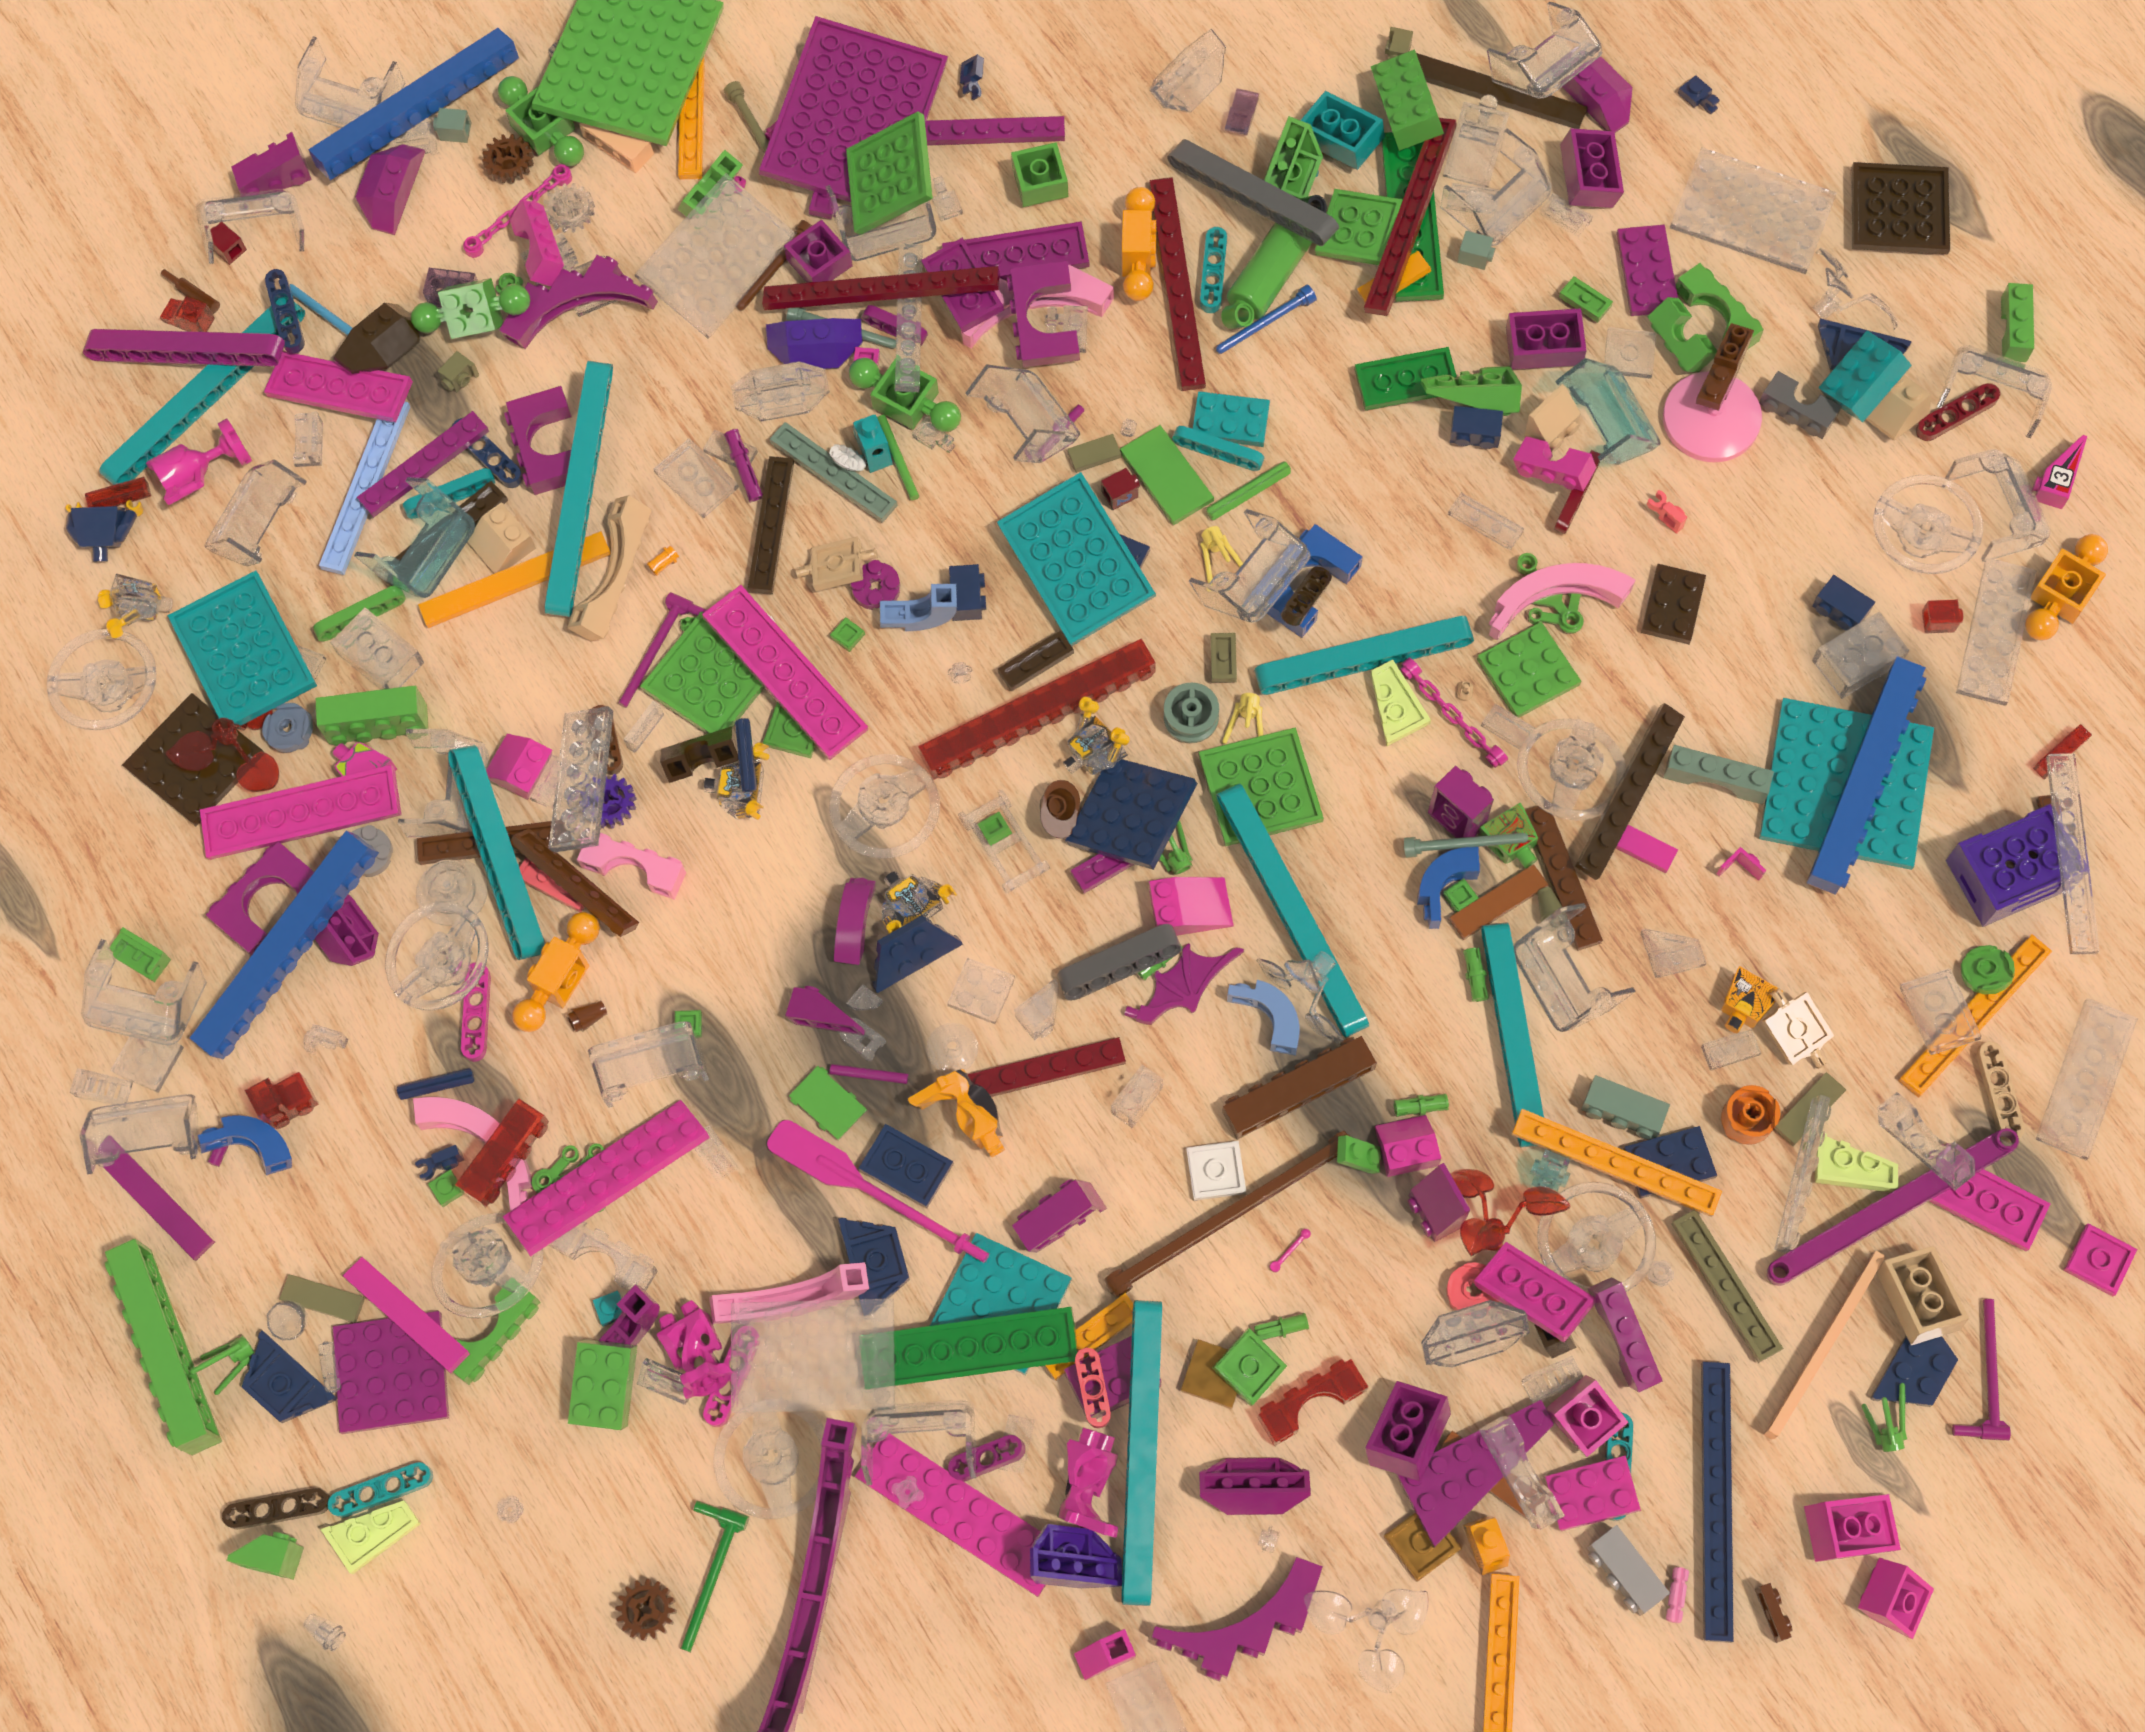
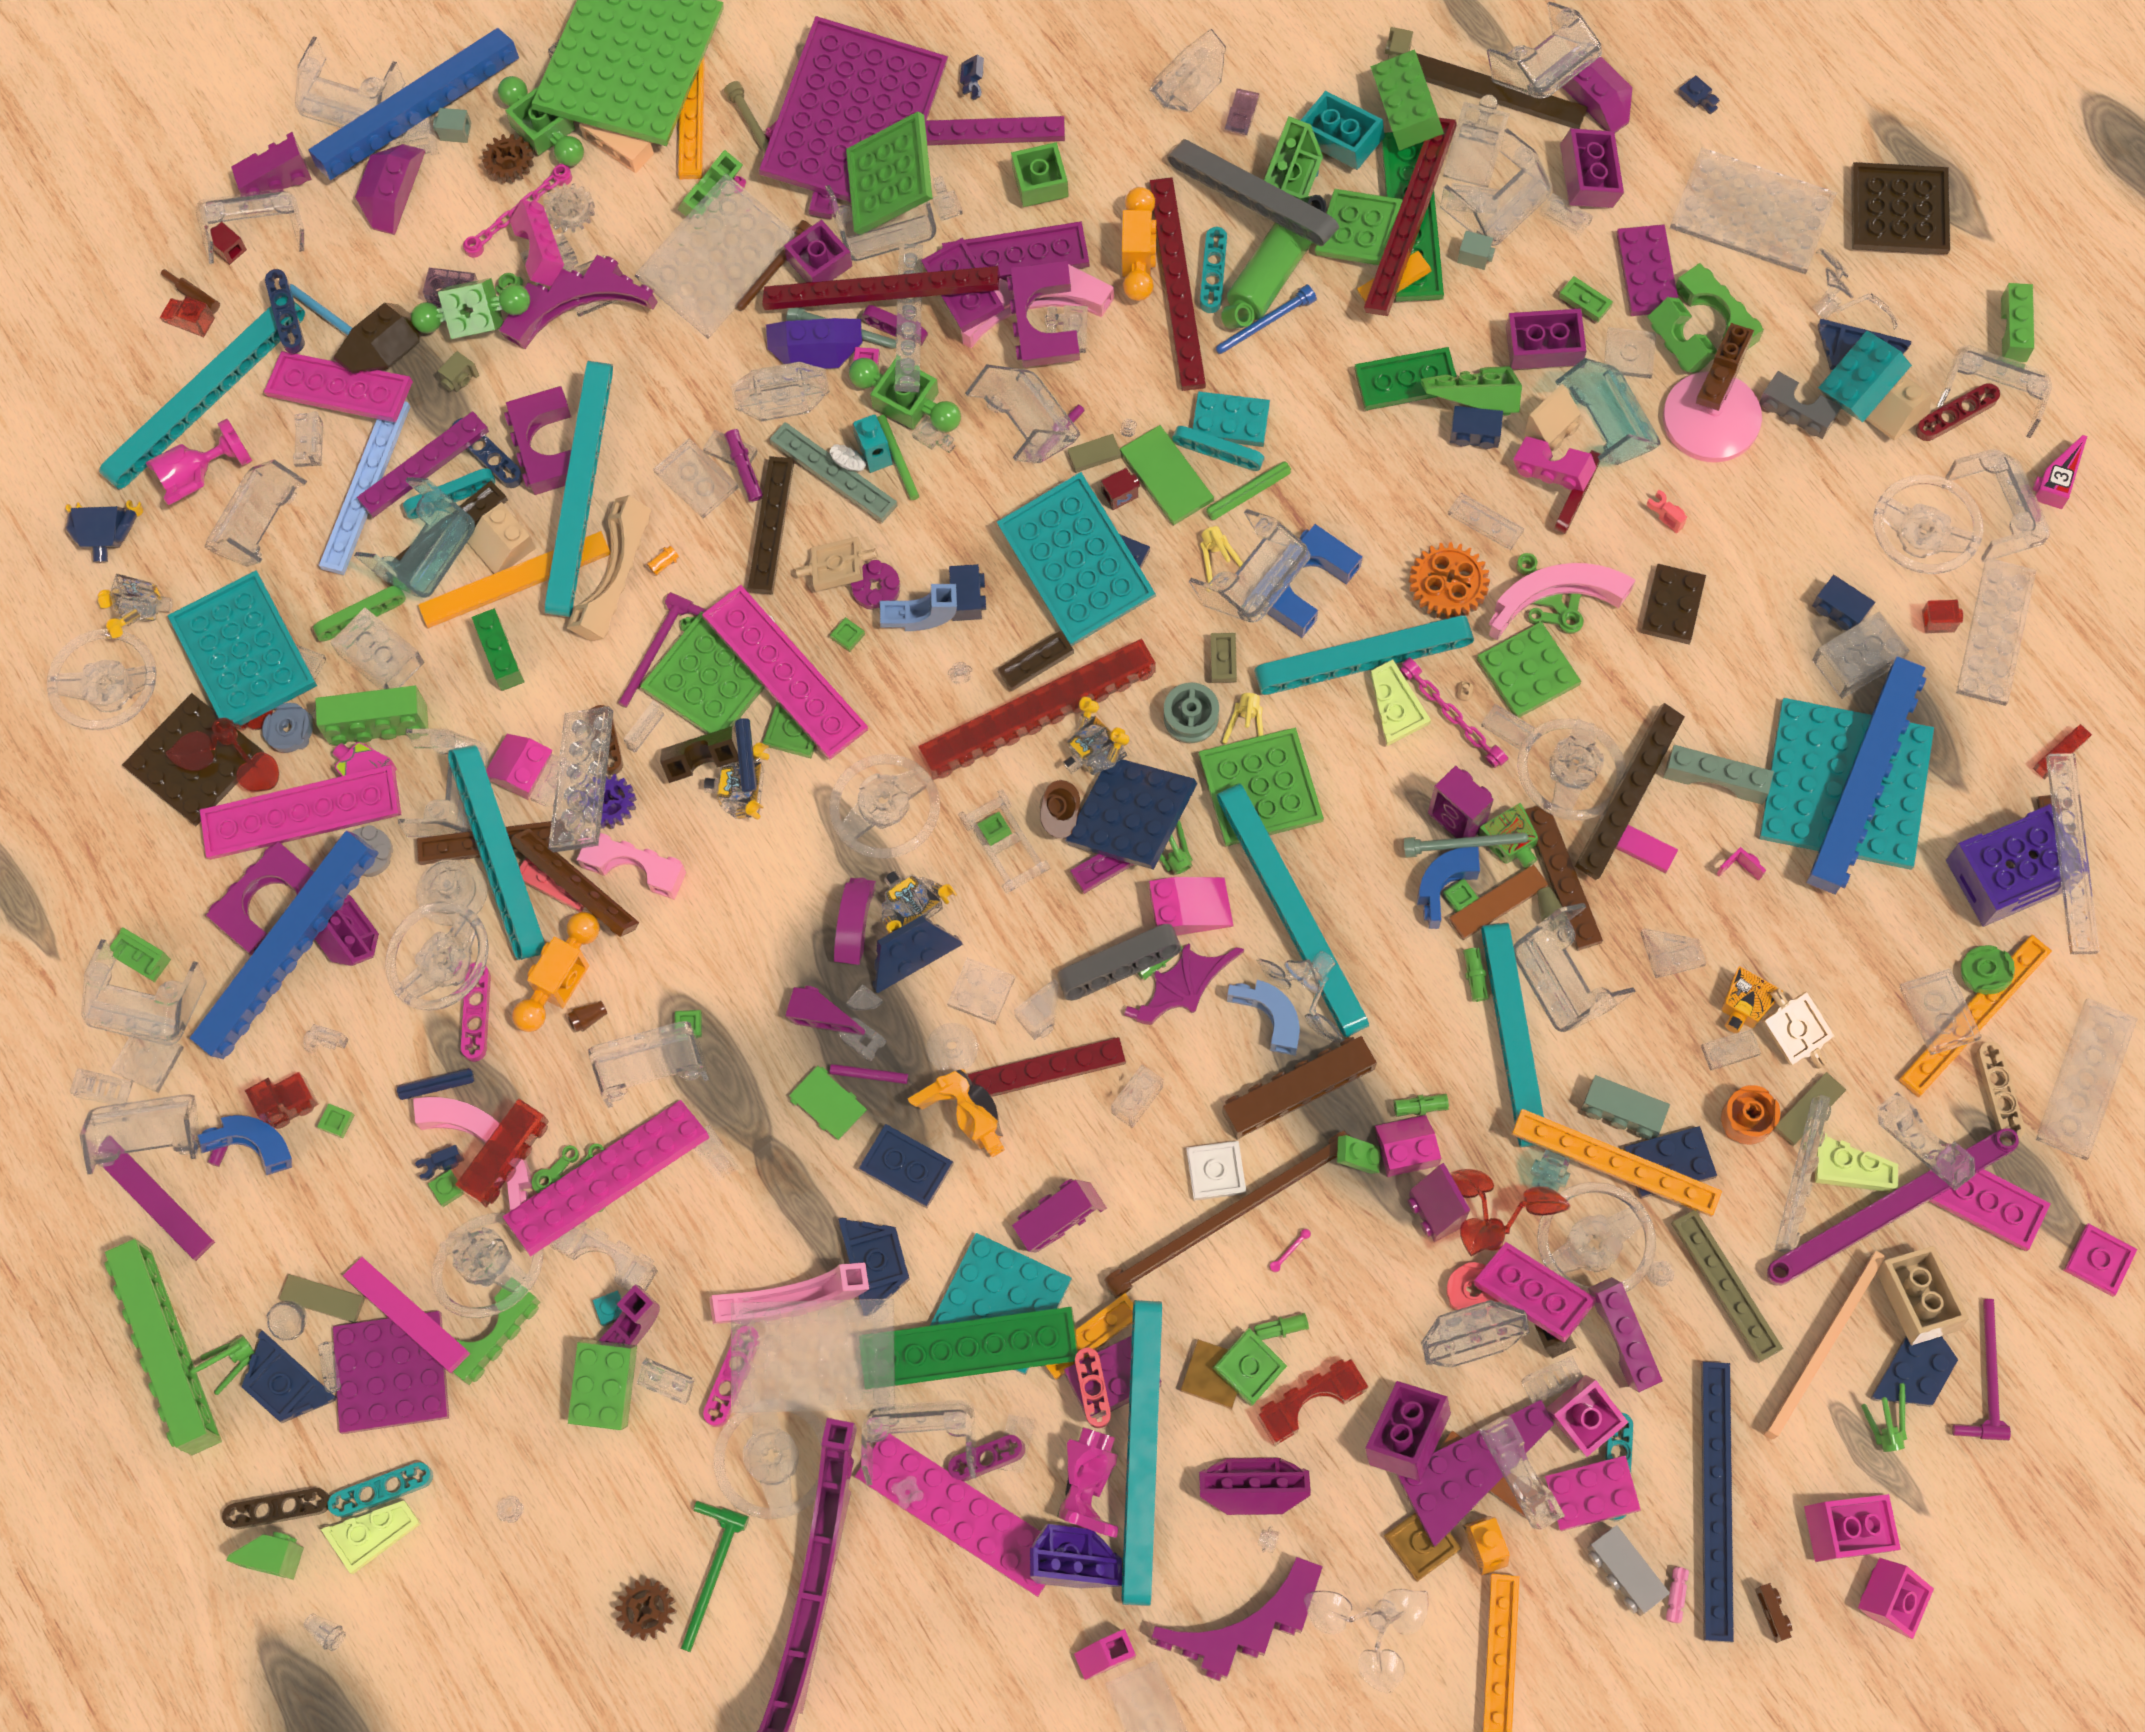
magenta beam [83,329,285,366] -> none
clear red piece [85,477,152,507] -> none
dark pink hips [657,1300,733,1399] -> none
dark pink piece [767,1120,989,1263] -> none
dark brown beam [1281,566,1332,626] -> none
light orange brick [2025,534,2108,641] -> none
none -> bright green plate [317,1104,355,1139]
none -> green arch [471,608,525,691]
none -> orange gear [1409,542,1490,619]

